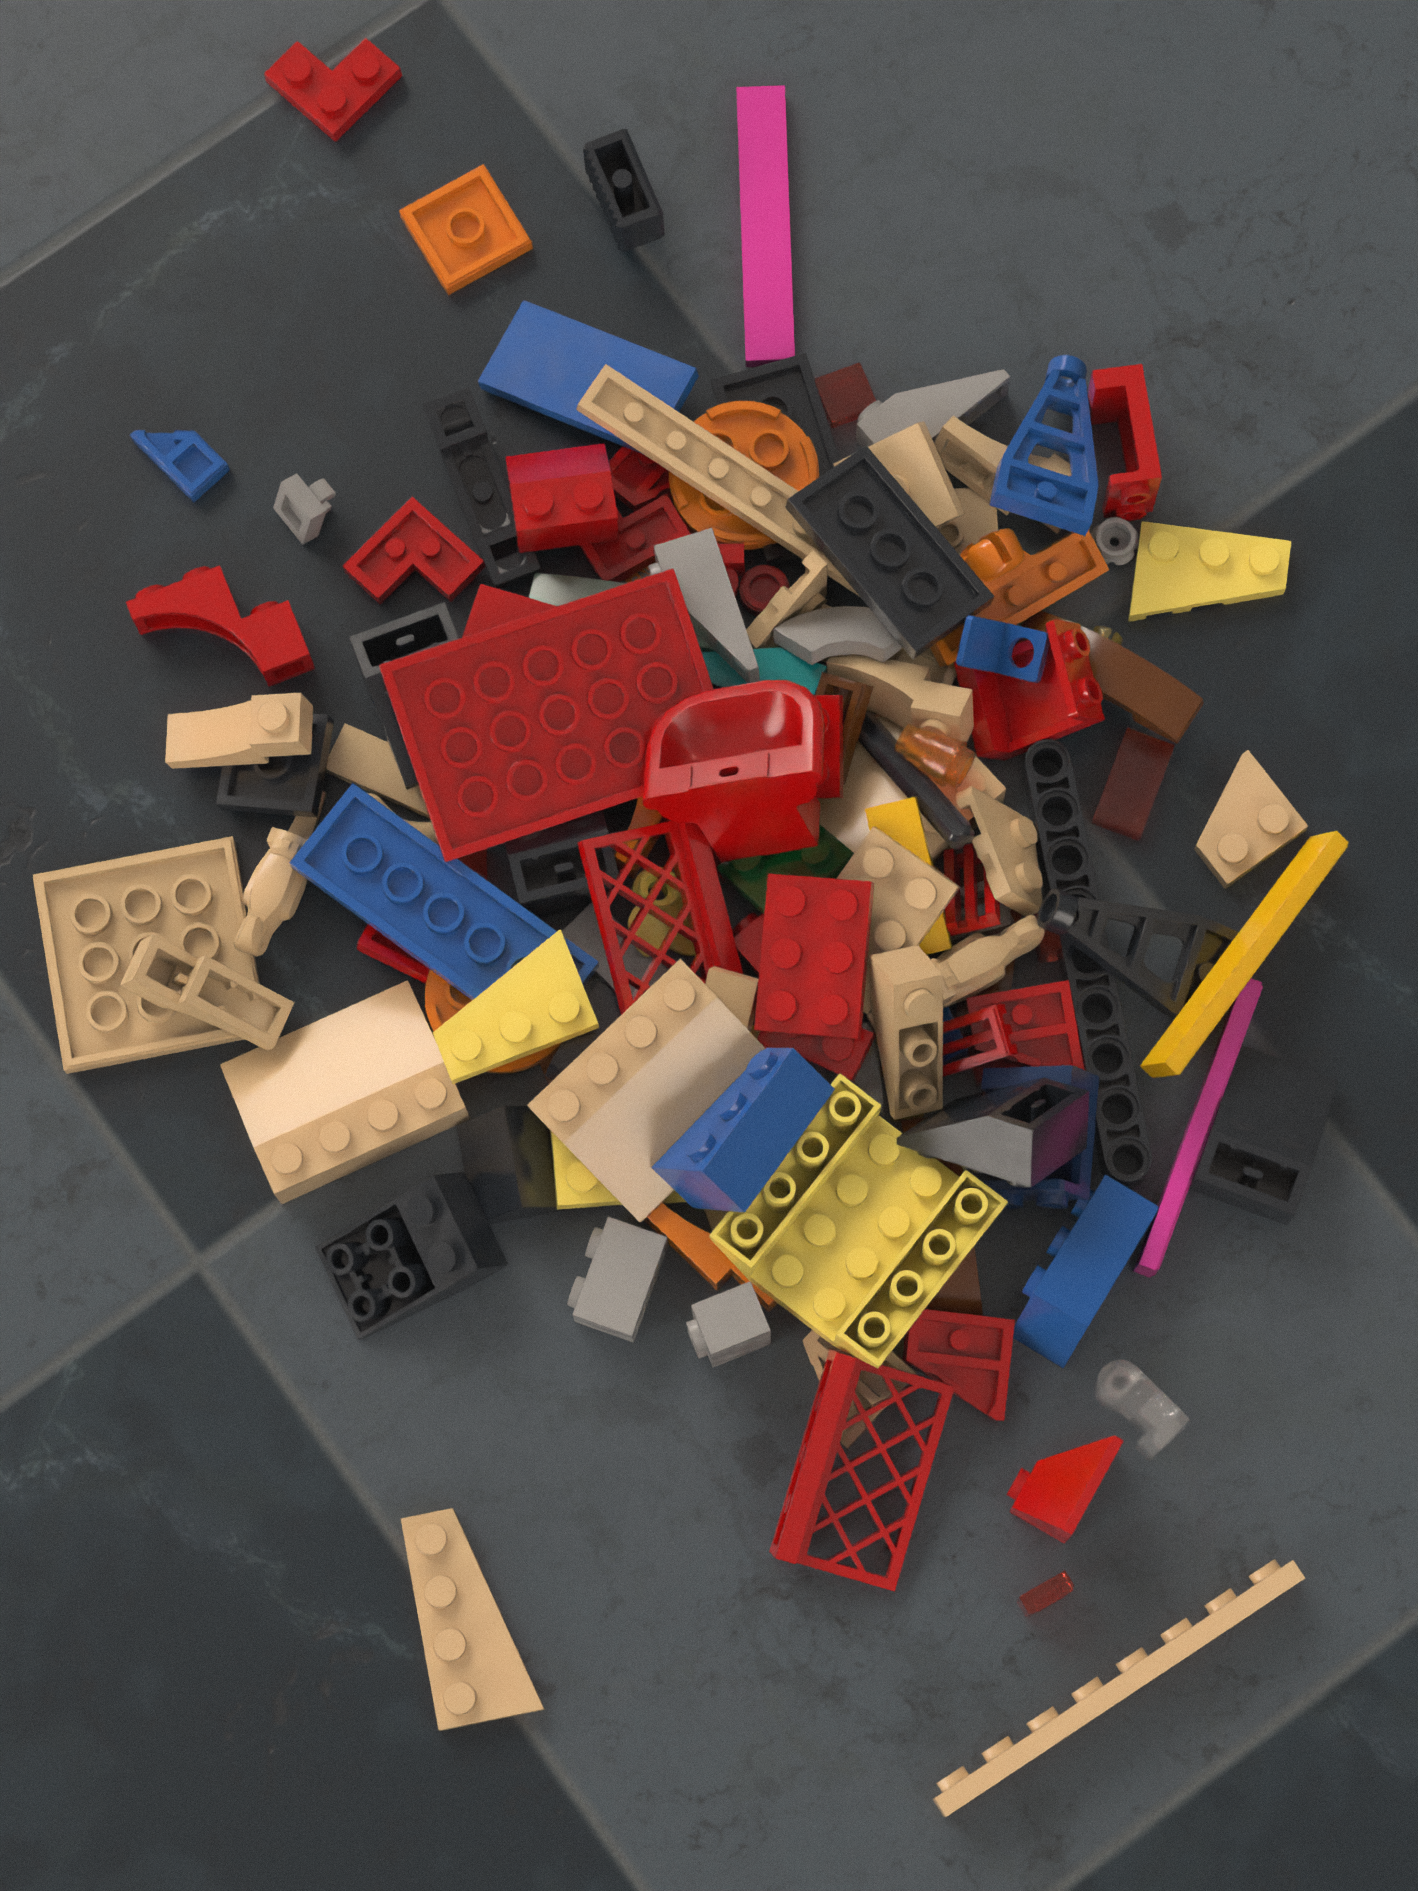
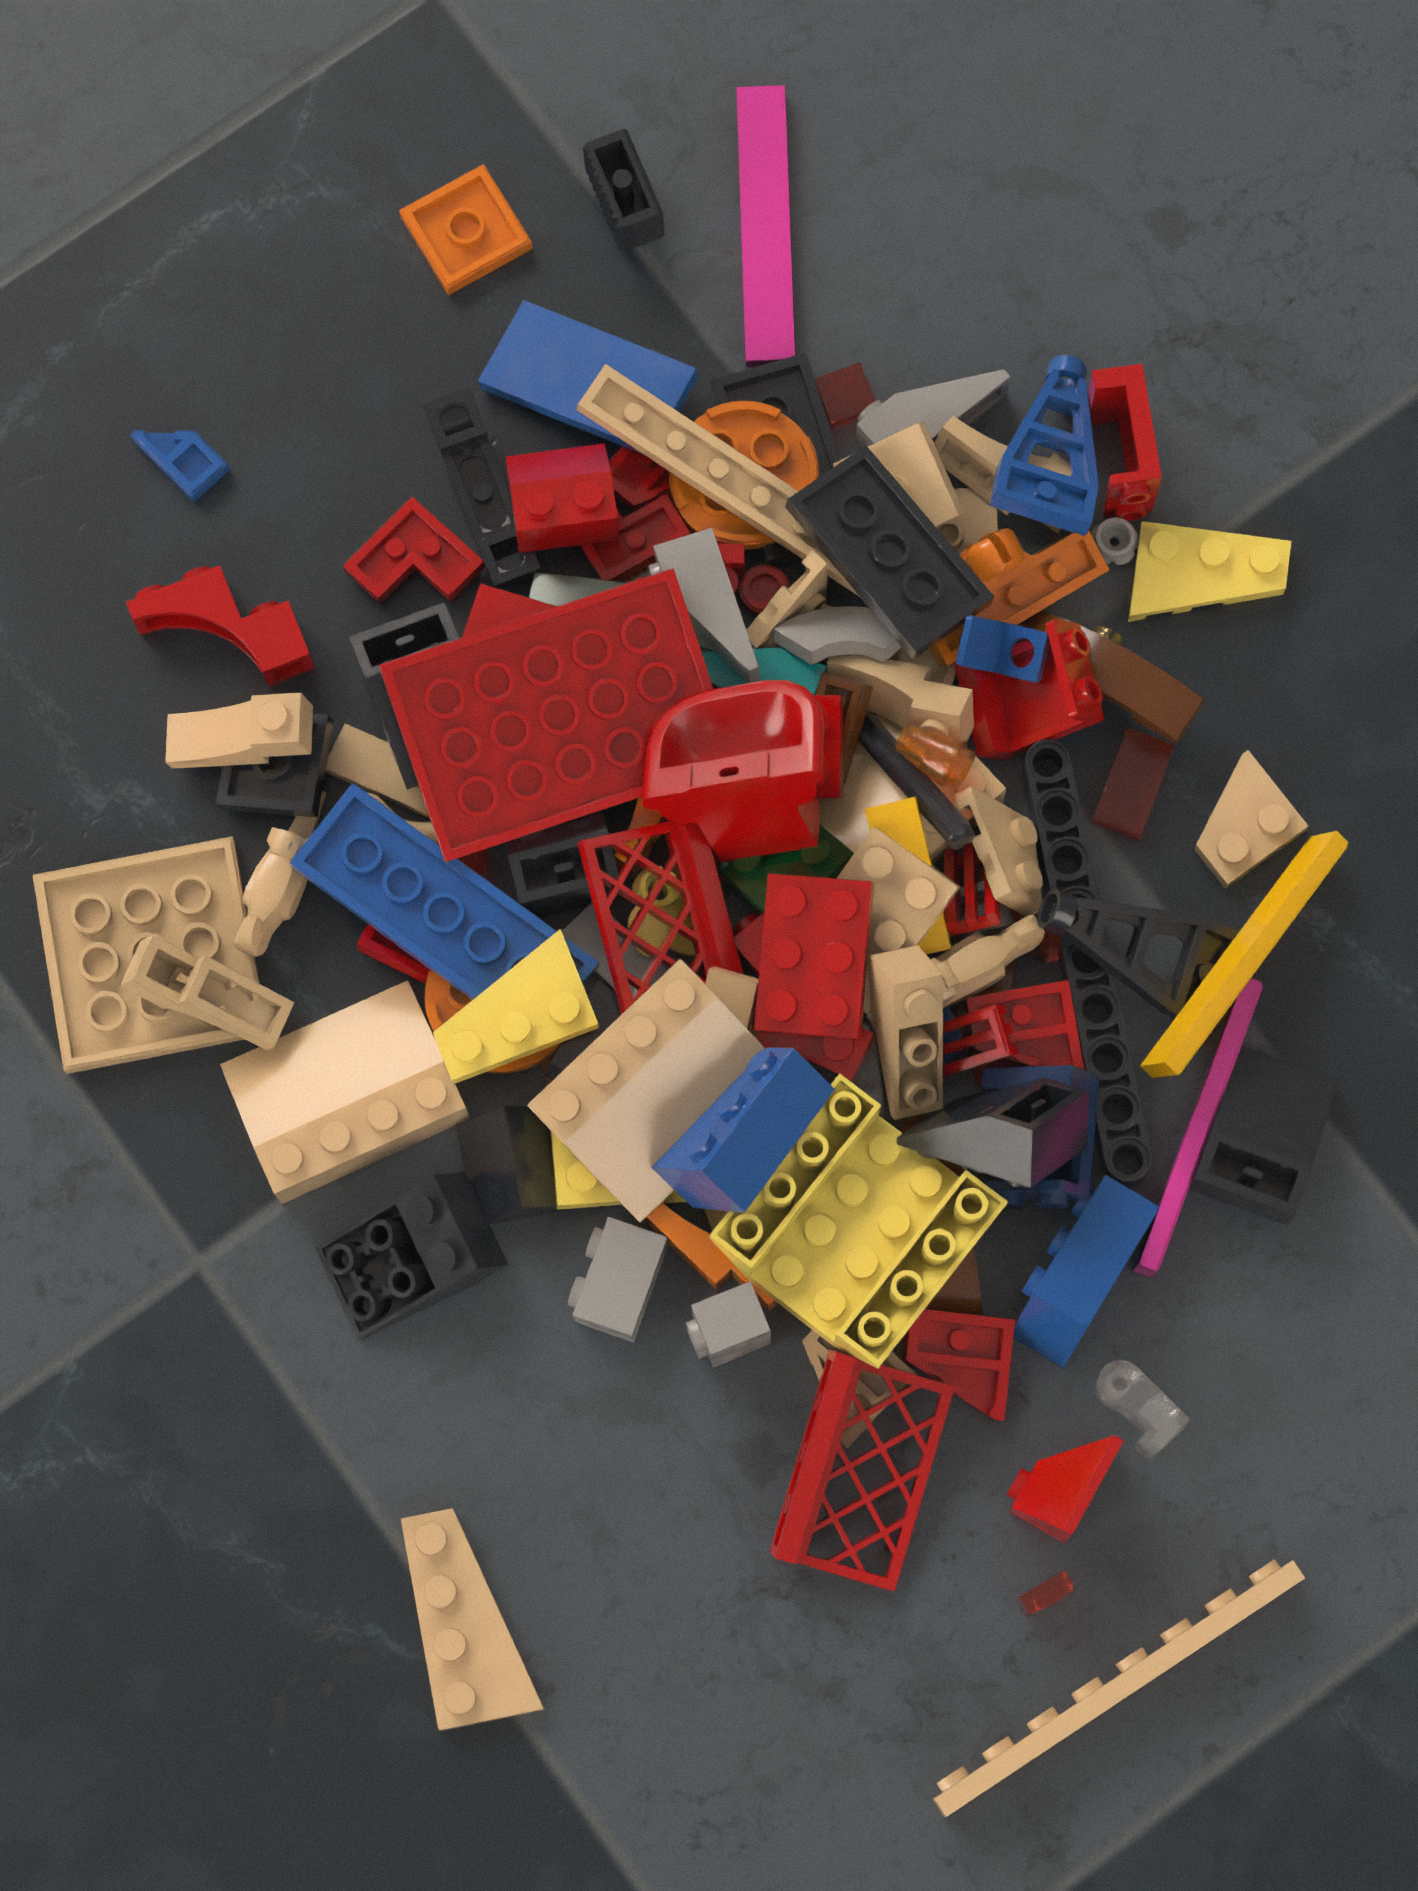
red plate [264,38,402,142] -> none
light grey tile [273,473,336,545] -> none

